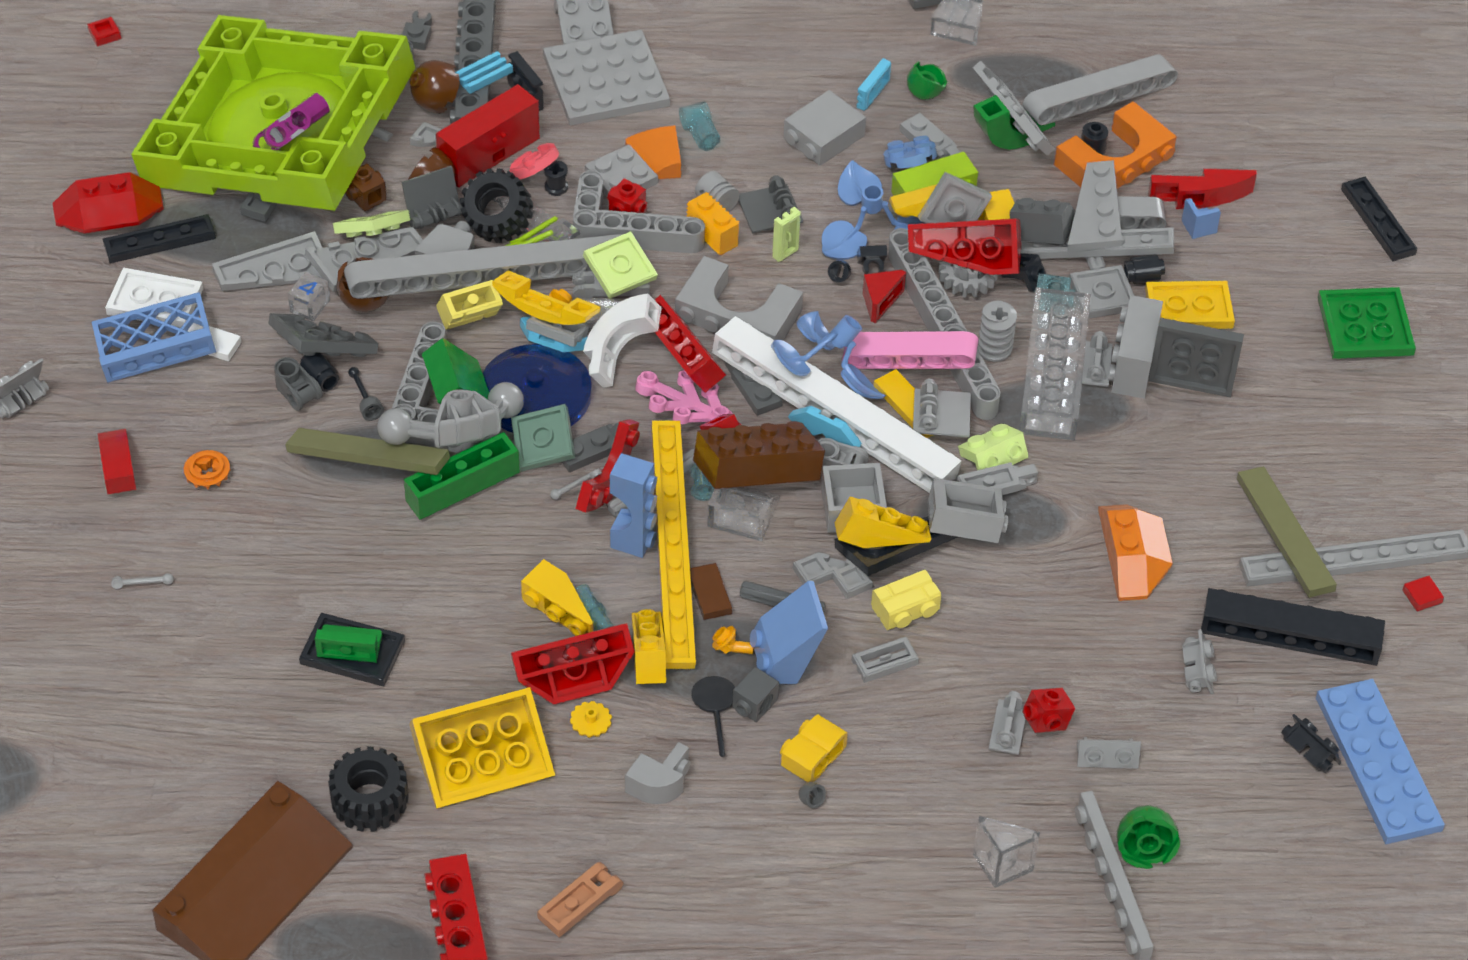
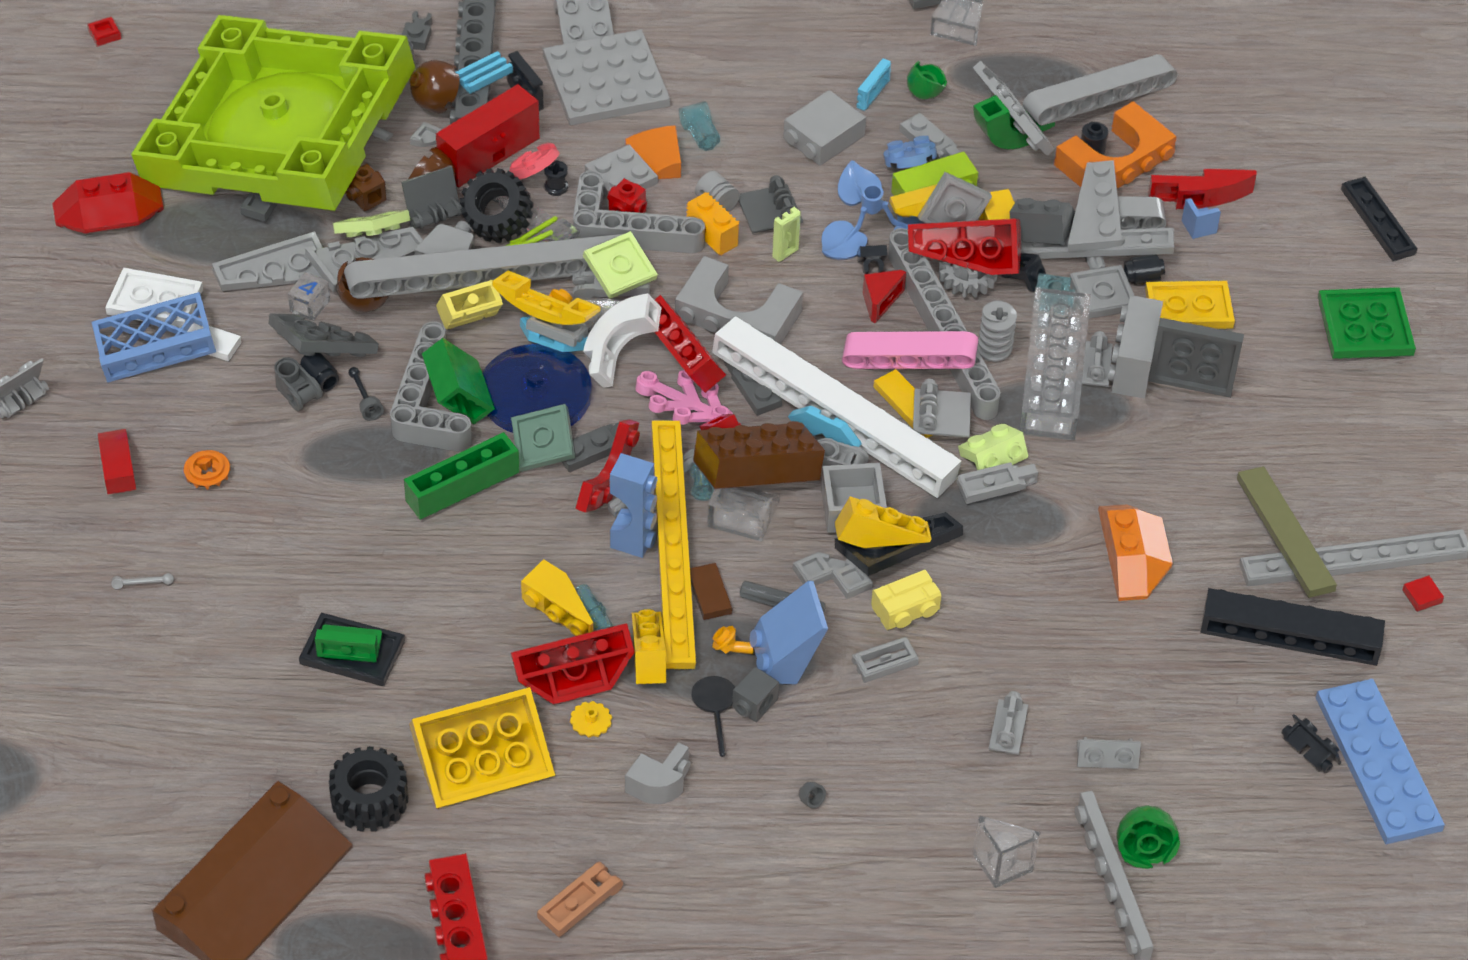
black tile [102,214,216,264] -> none
magenta connector [252,93,330,150] -> none
olive tile [285,428,450,475] -> none
light grey piece [377,382,524,453] -> none
light grey hinge [550,468,602,500] -> none
medium blue plant [771,311,886,399] -> none
yellow brick [780,715,848,782] -> none
black hinge [828,260,851,282] -> none
light grey window [927,478,1008,543] -> none
red brick [1022,688,1075,733] -> none
light grey hinge [1182,629,1217,695] -> none

